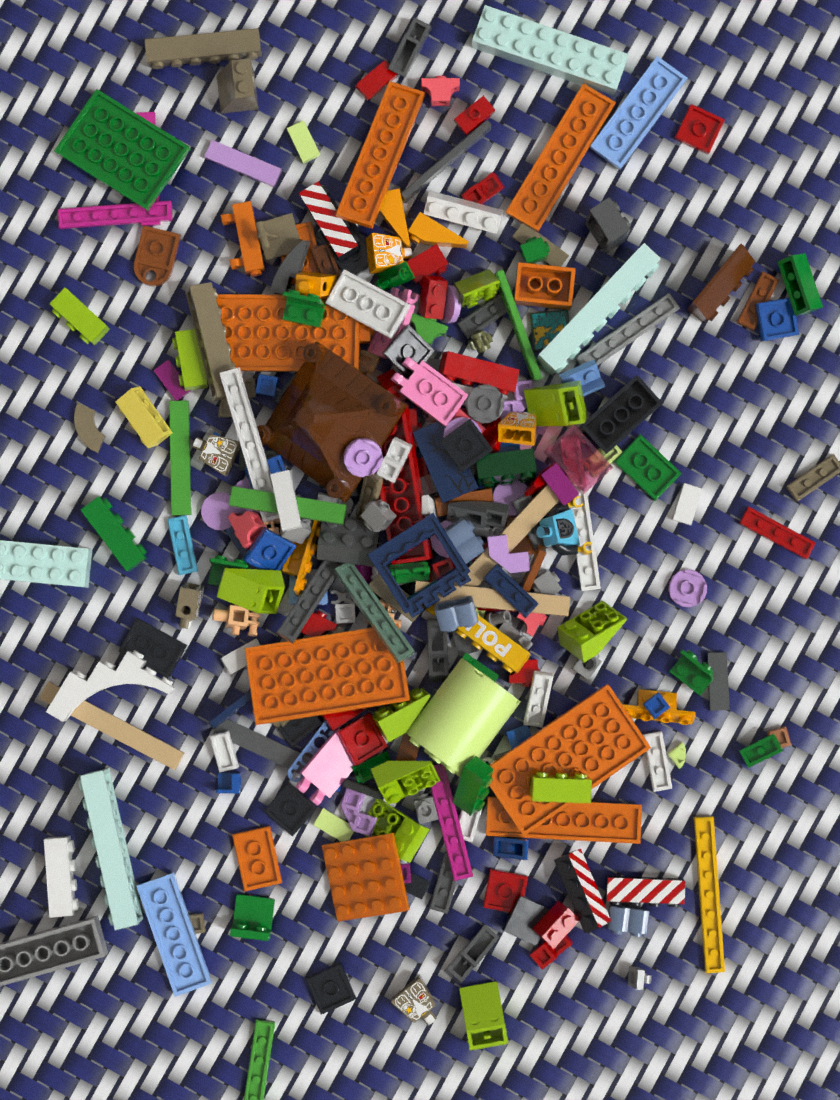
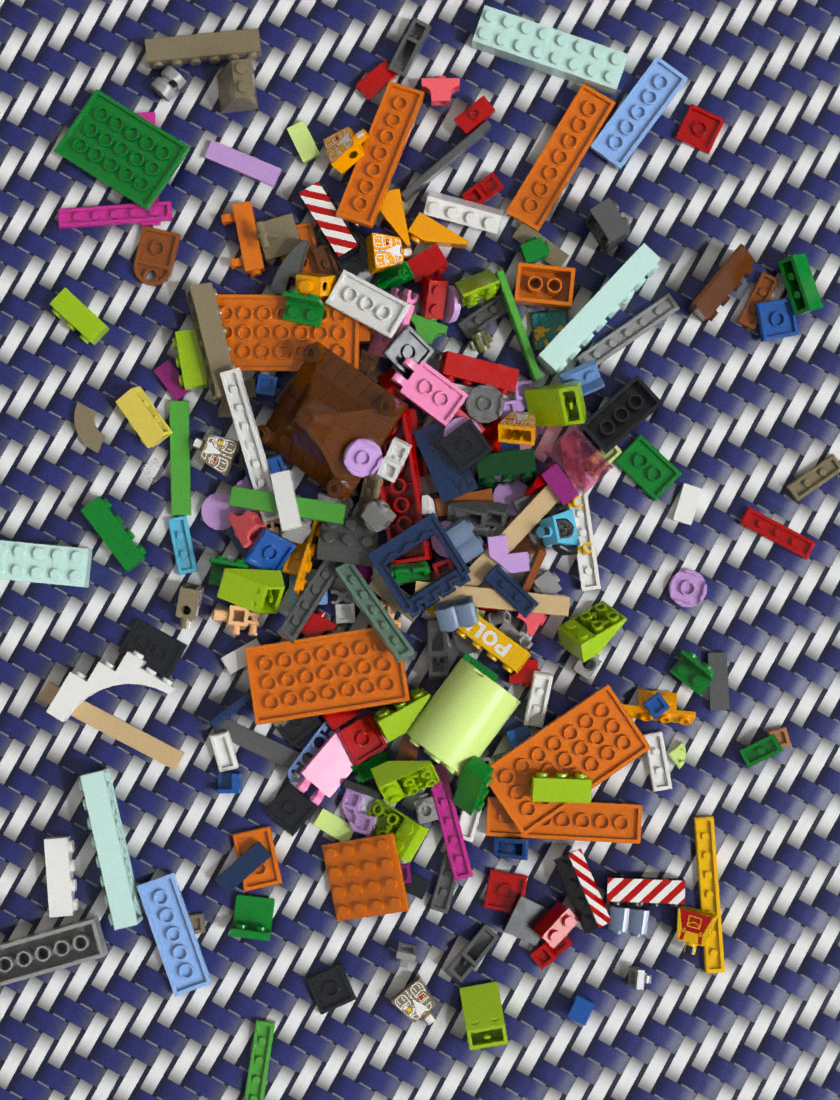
none -> clear tile [140,457,167,484]
none -> light grey wheel [150,65,186,102]
none -> dark blue tile [215,841,272,894]
none -> light orange torso [323,127,369,174]
none -> light grey tile [396,942,418,968]
none -> blue panel [568,992,595,1025]
none -> torso [677,905,718,955]

